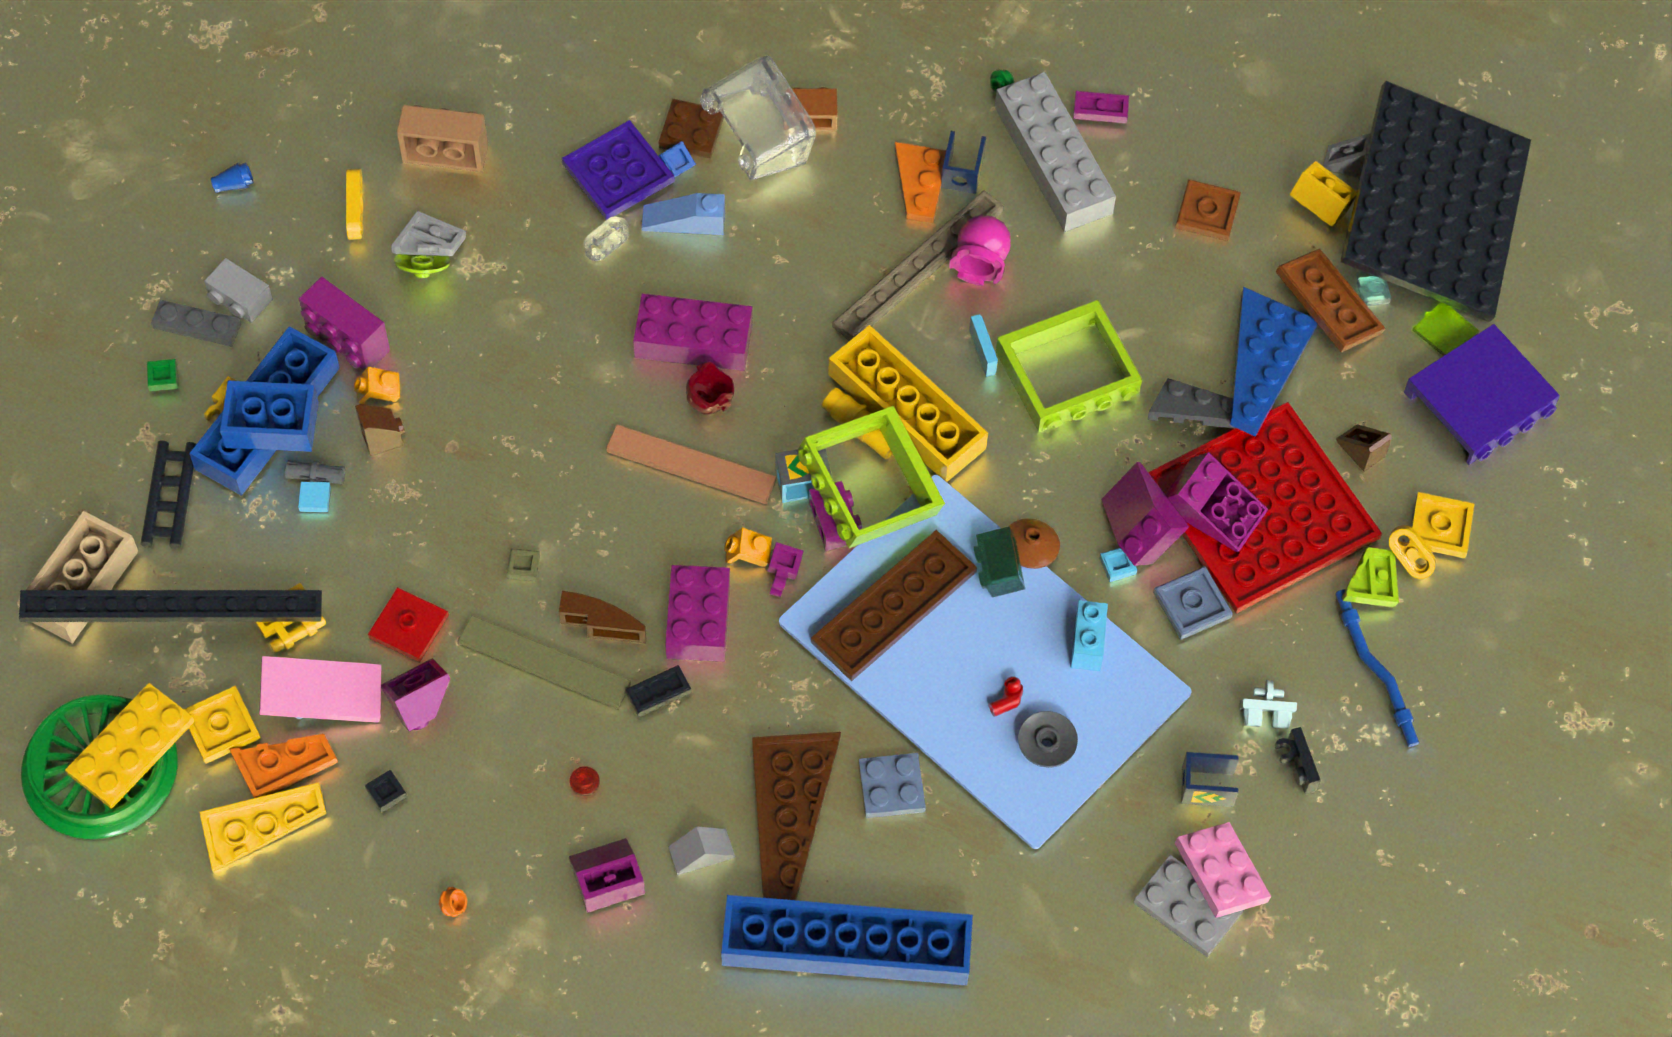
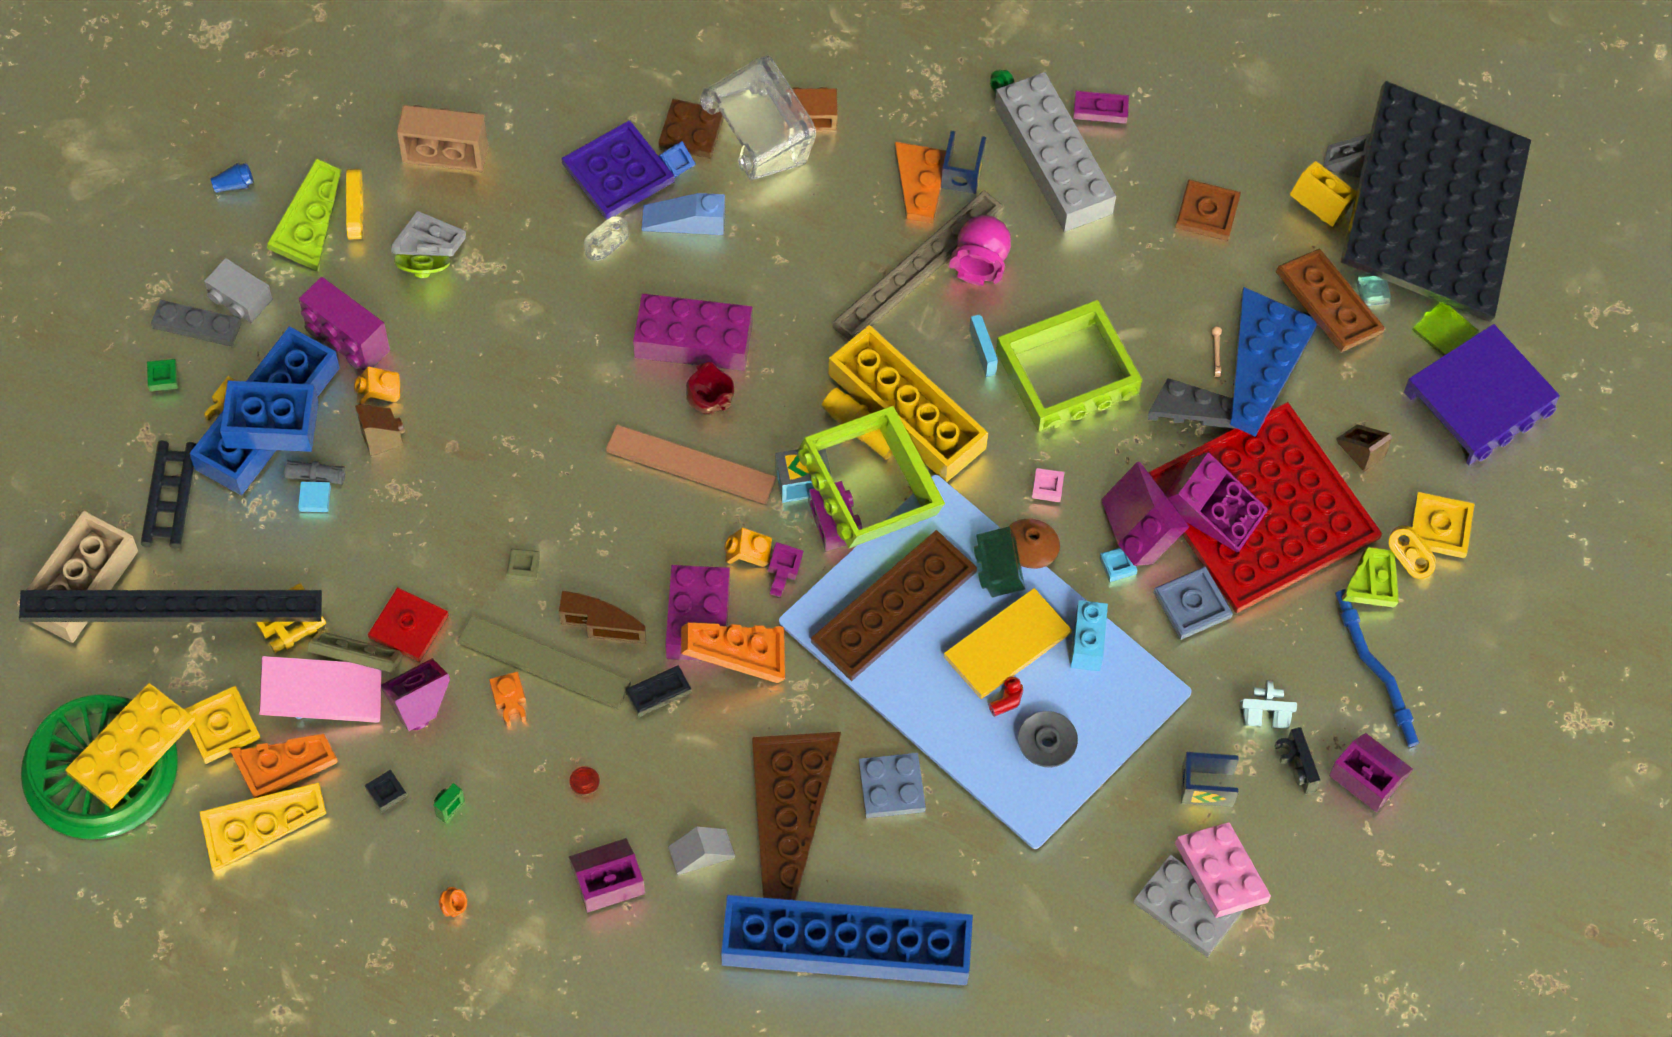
none -> lime wing [267,159,341,271]
none -> olive tile [308,631,402,673]
none -> green plate [433,783,465,823]
none -> orange plate [489,672,526,727]
none -> orange wing [681,623,785,683]
none -> yellow tile [944,588,1072,699]
none -> bright pink plate [1032,468,1065,502]
none -> light nougat hinge [1211,326,1222,377]
none -> magenta slope [1329,733,1413,813]

